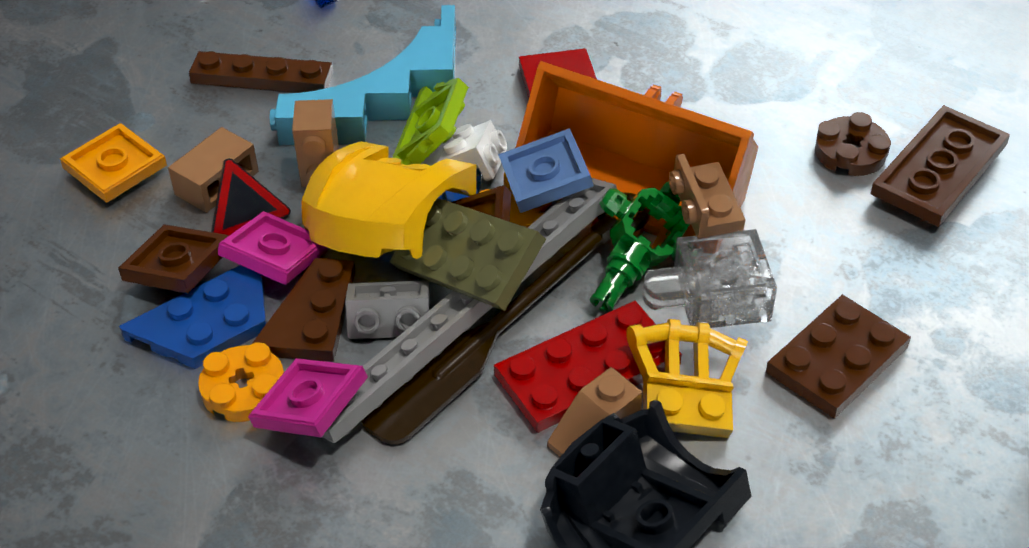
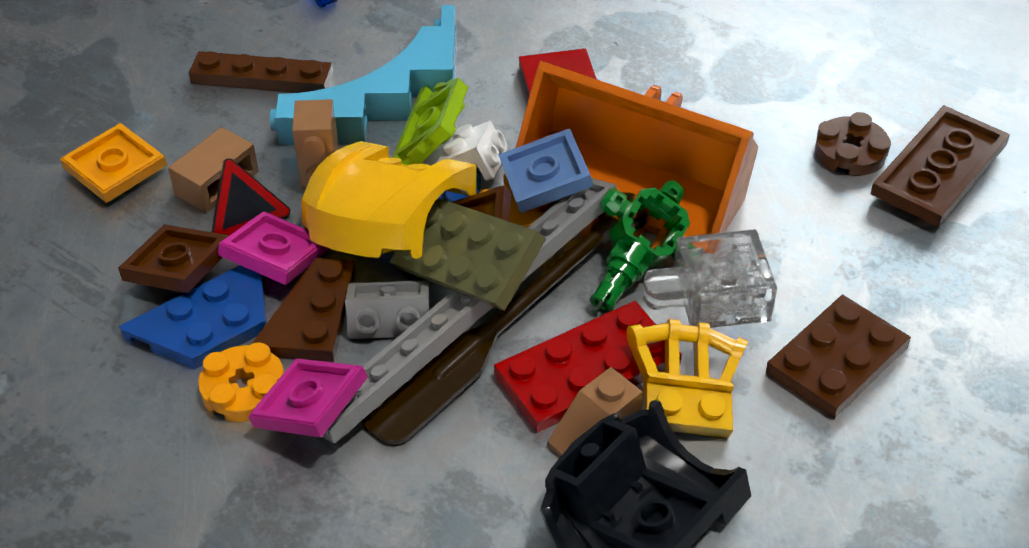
medium nougat bracket [669,154,746,239] -> none

